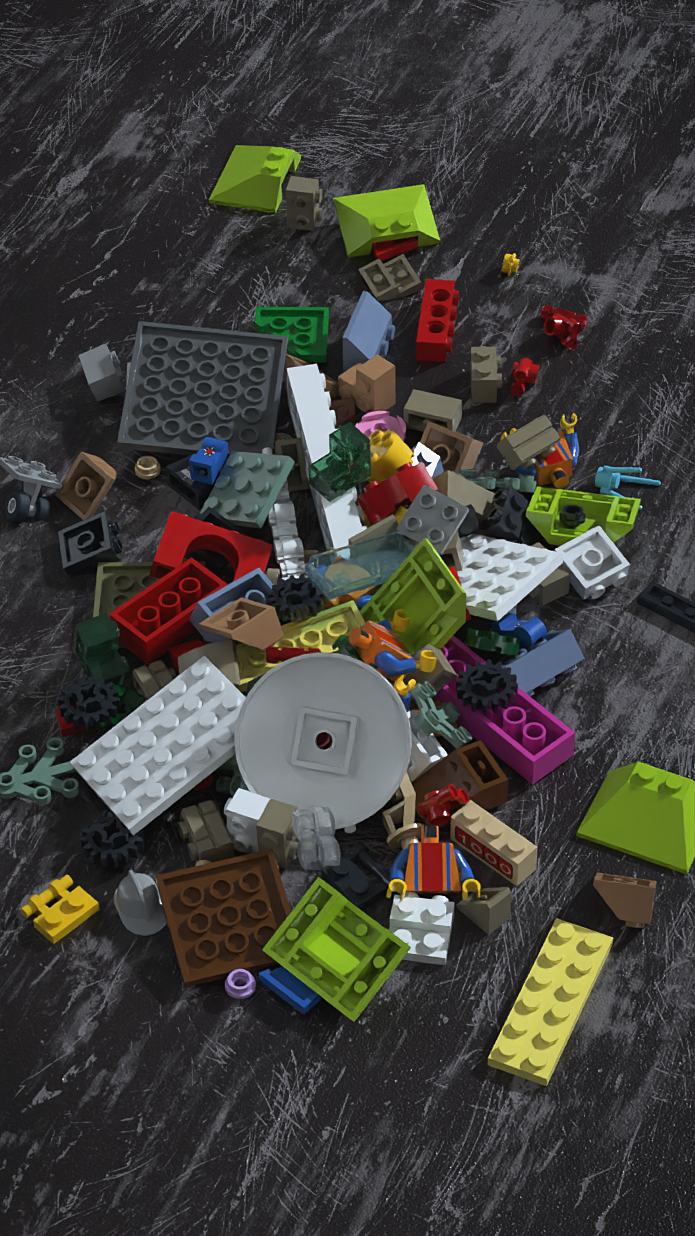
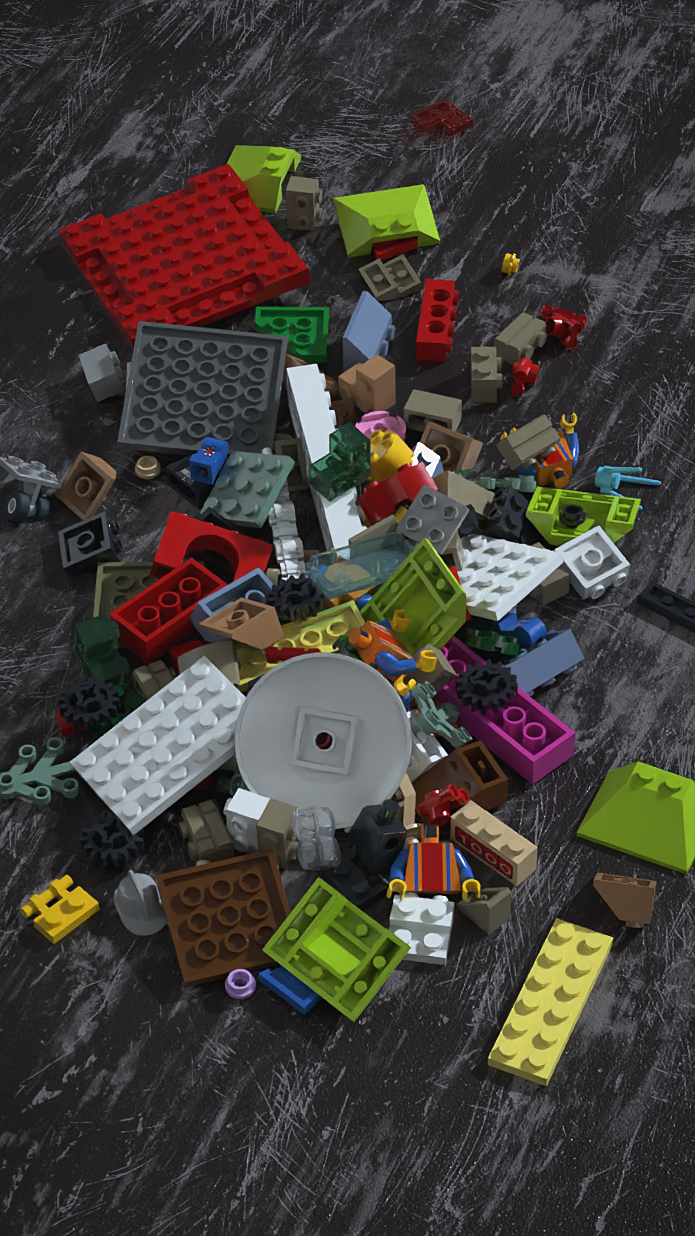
none -> red plate [59,164,311,350]
none -> black torso [347,799,407,875]
none -> clear red plate [410,98,473,135]
none -> dark tan brick [494,312,547,366]

